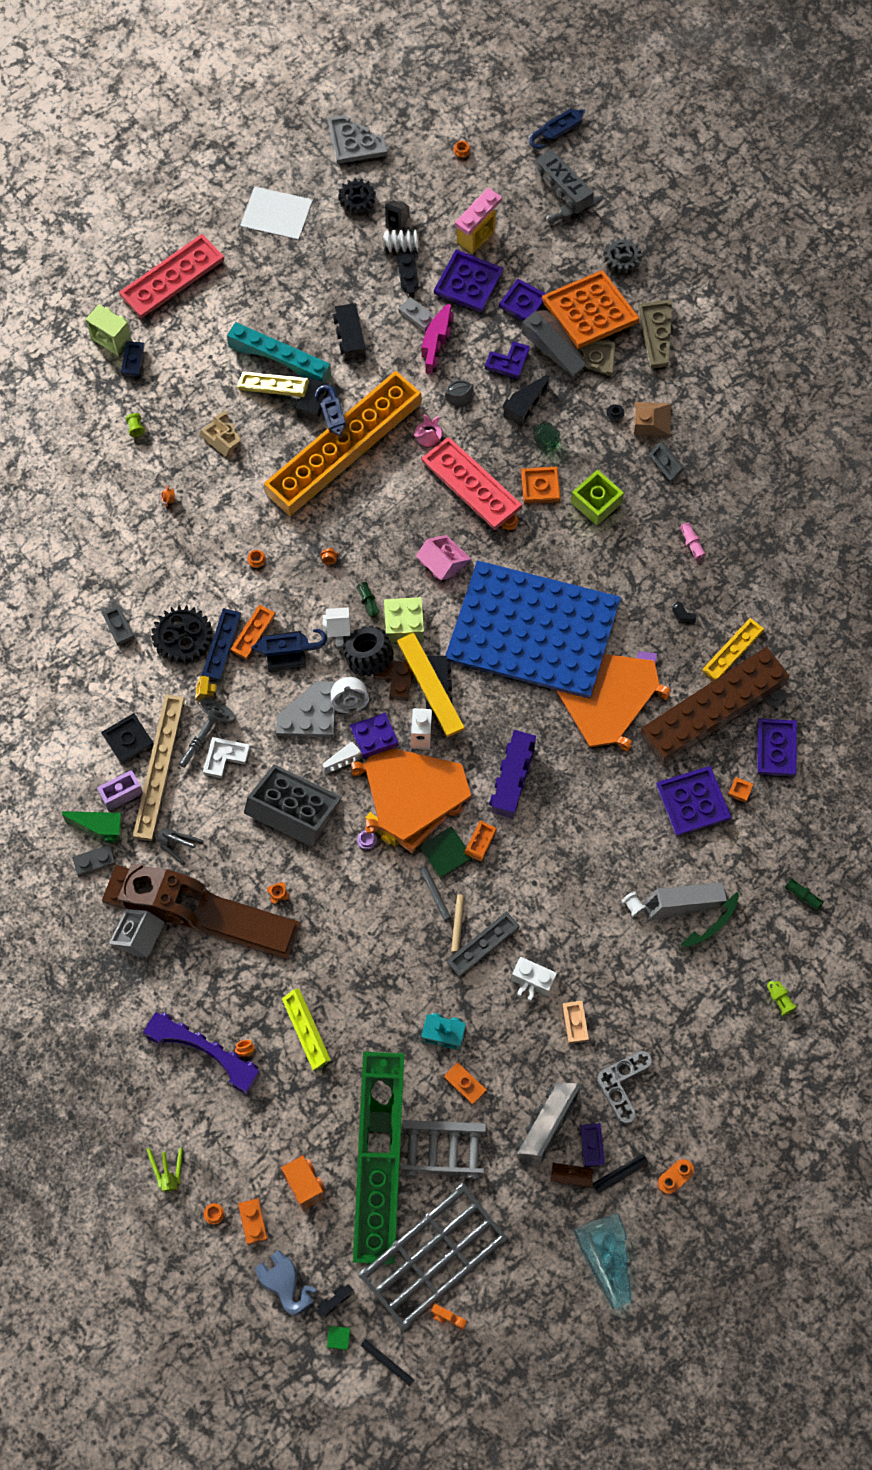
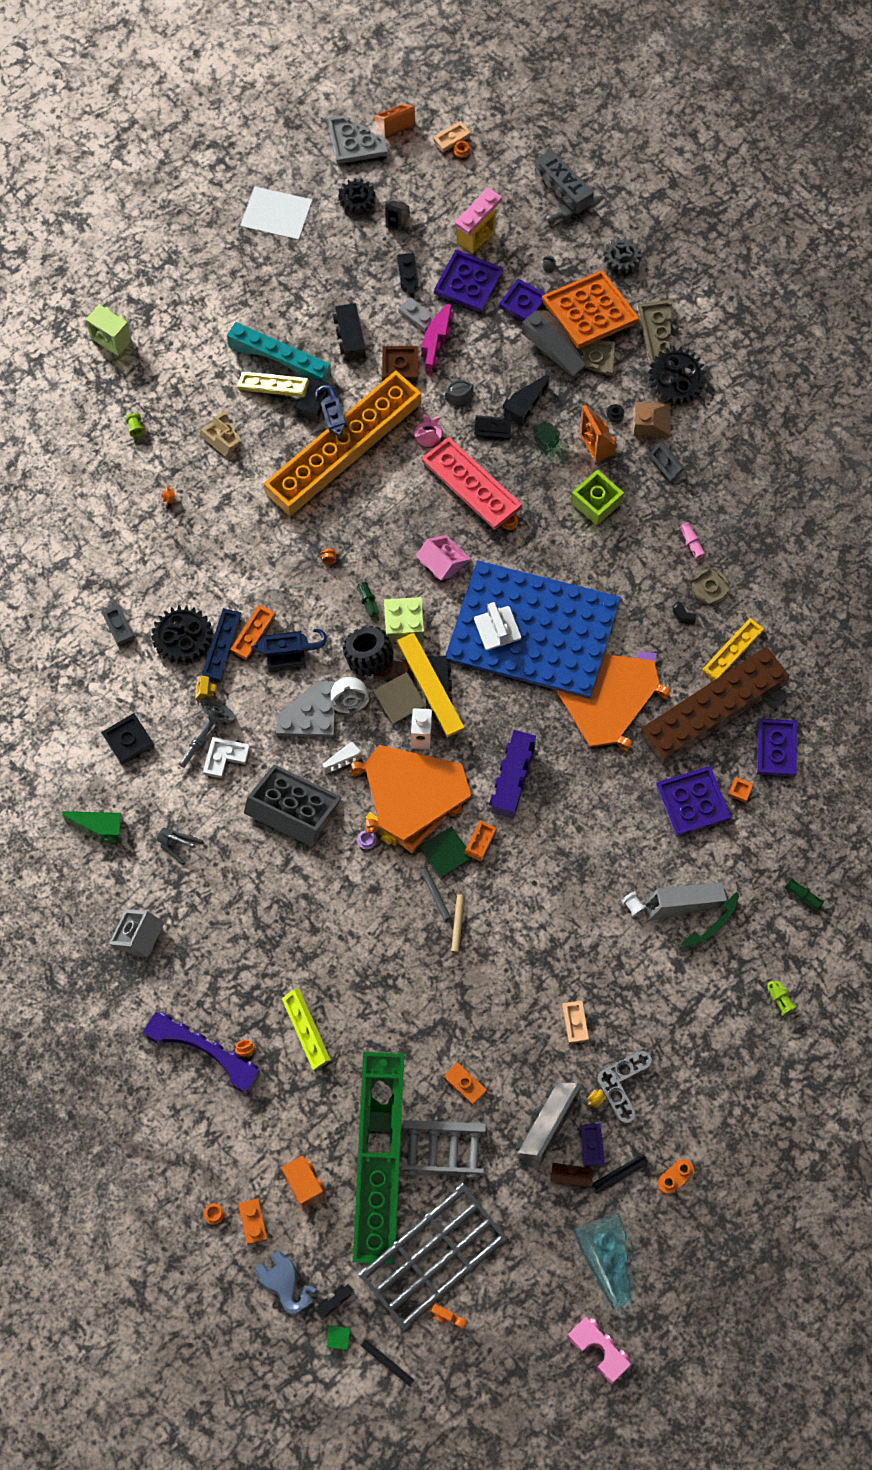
dark grey plate [72,845,116,877] -> none
lavender brick [97,770,143,811] -> none
reddish brown piece [102,863,301,960] -> none
coral plate [119,234,224,319] -> none
dark blue plate [121,341,145,377] -> none
tan plate [133,694,185,842] -> none
lime plant [147,1148,183,1192] -> none
orange plate [247,550,266,568] -> none
orange plate [267,882,289,904] -> none
white brick [323,607,350,646] -> none
dark purple plate [350,712,399,759] -> none
white piece [383,230,419,253] -> none
teal brick [421,1013,466,1051] -> none
dark grey plate [447,911,520,978] -> none
dark purple plate [485,341,530,379] -> none
white brick [511,957,557,1002] -> none
orange tile [521,467,560,504] -> none
dark blue plate [528,108,585,149] -> none
none -> orange slope [373,103,415,137]
none -> dark tan tile [374,672,425,724]
none -> reddish brown plate [382,346,418,381]
none -> light nougat plate [433,121,471,153]
none -> black plate [474,415,512,438]
none -> white bracket [474,602,521,651]
none -> dark grey hinge [542,256,556,271]
none -> bright pink arch [567,1317,631,1385]
none -> orange slope [579,405,617,462]
none -> yellow plate [588,1089,606,1109]
none -> black gear [648,346,706,405]
none -> dark tan tile [692,569,729,605]

